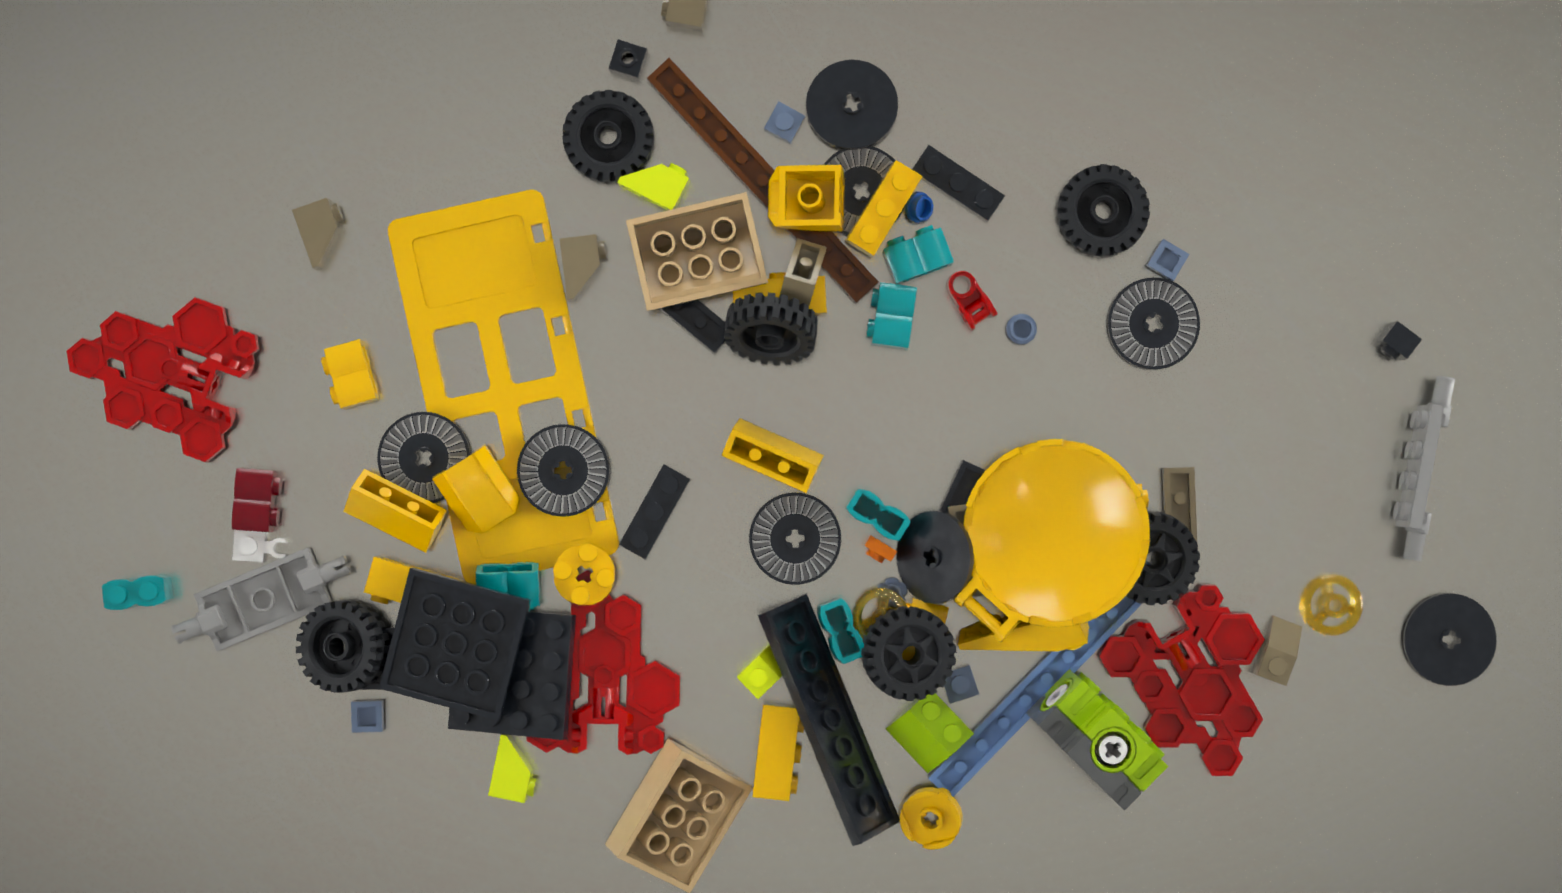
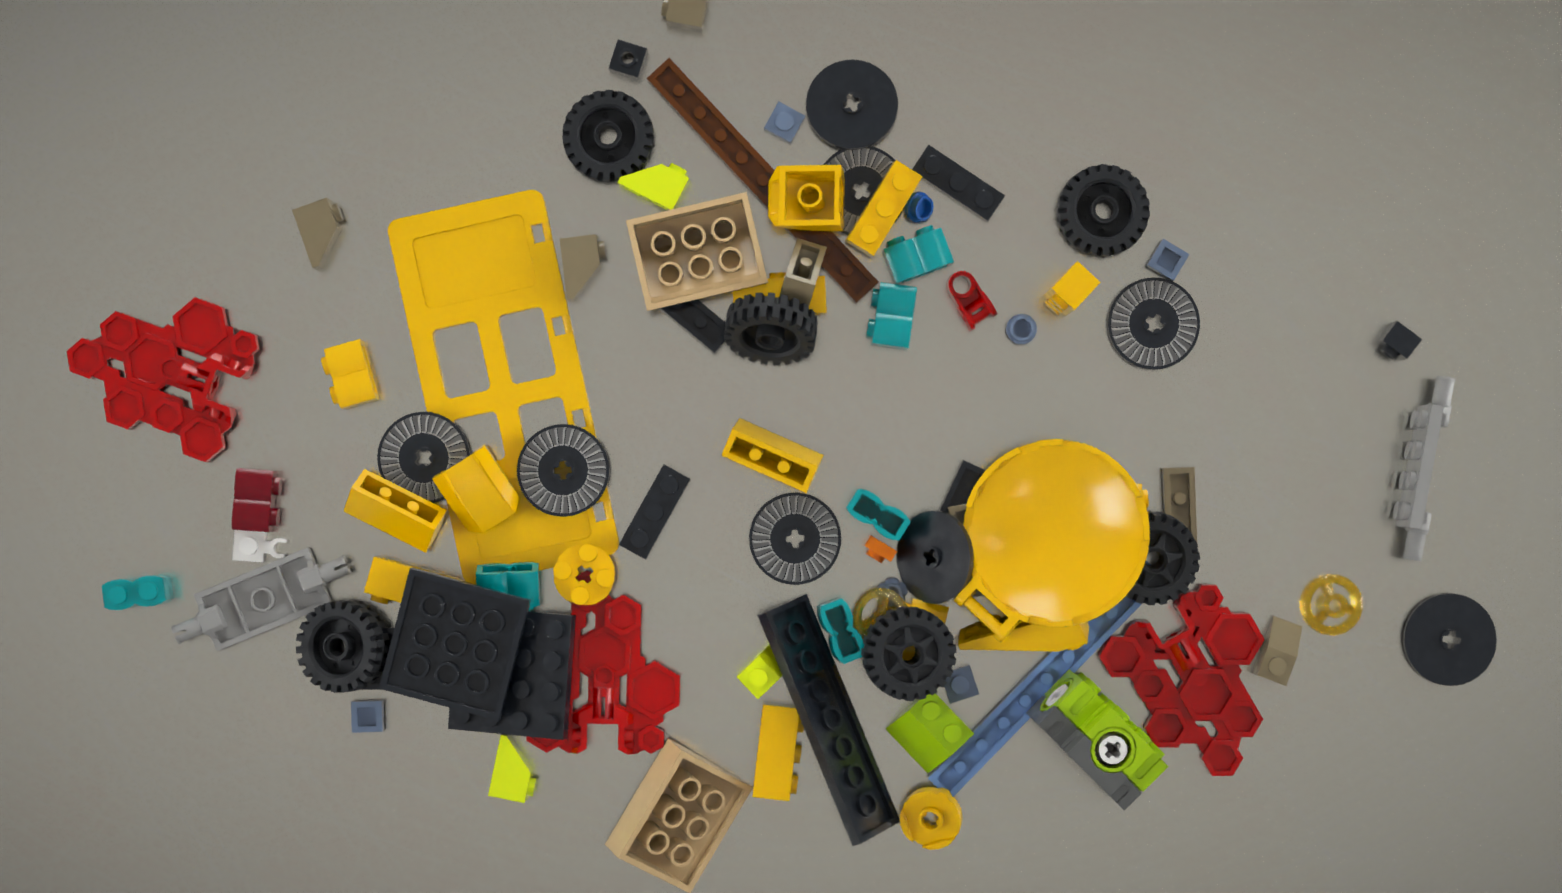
none -> yellow brick [1043,261,1101,316]

